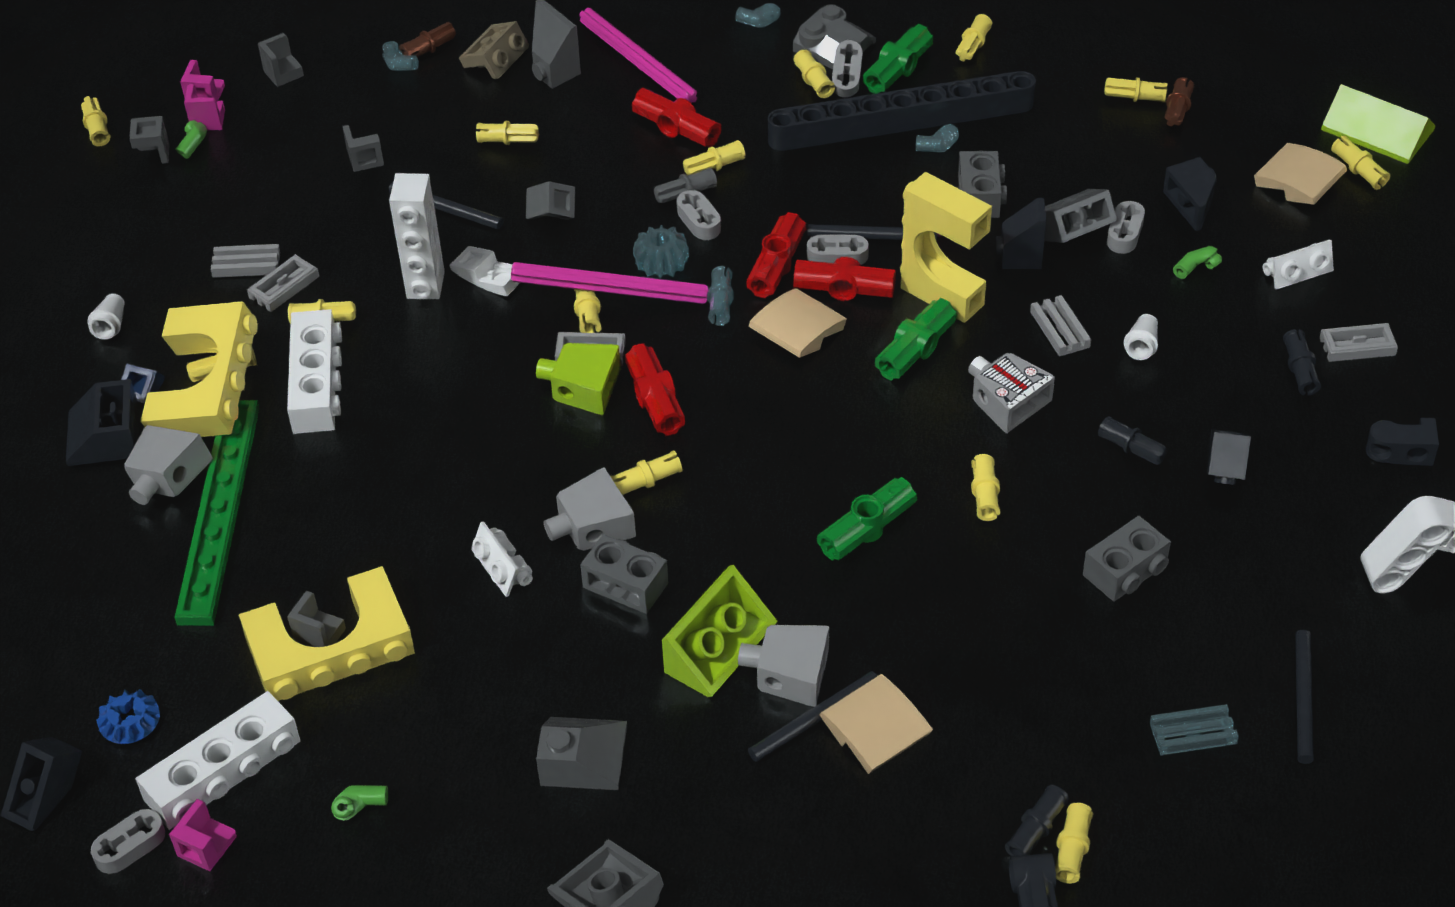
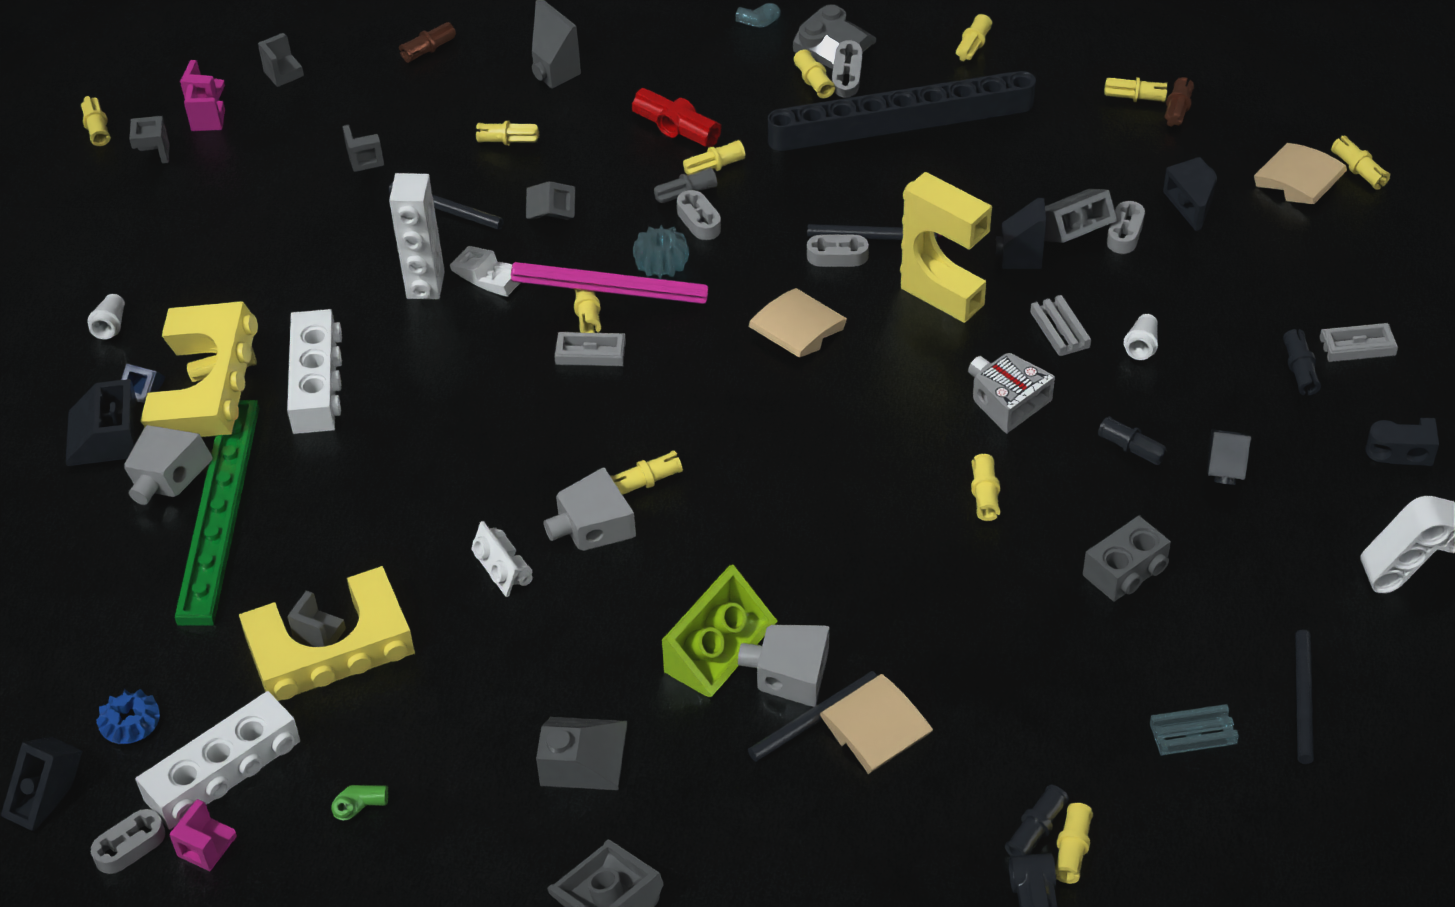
bright green arm [175,120,207,159] -> none
light grey tile [211,244,280,277] -> none
light grey tile [247,254,319,312] -> none
light yellow axle [288,299,356,324] -> none
clear light blue arm [382,41,418,71] -> none
dark tan bracket [459,21,529,79] -> none
lime torso [536,343,621,415] -> none
dark pink axle [579,8,697,103] -> none
dark grey brick [580,534,669,614] -> none
red piece [625,343,685,436] -> none
clear light blue pin [707,266,734,326] -> none
red piece [747,212,806,299] -> none
red piece [794,257,896,301] -> none
green piece [817,477,917,561] -> none
green piece [863,24,933,94] -> none
green piece [875,298,957,381] -> none
clear light blue arm [916,124,959,152] -> none
dark grey brick [958,151,1007,218] -> none
bright green arm [1173,246,1222,279] -> none
white hinge [1263,240,1334,289] -> none
lime slope [1321,84,1435,164] -> none

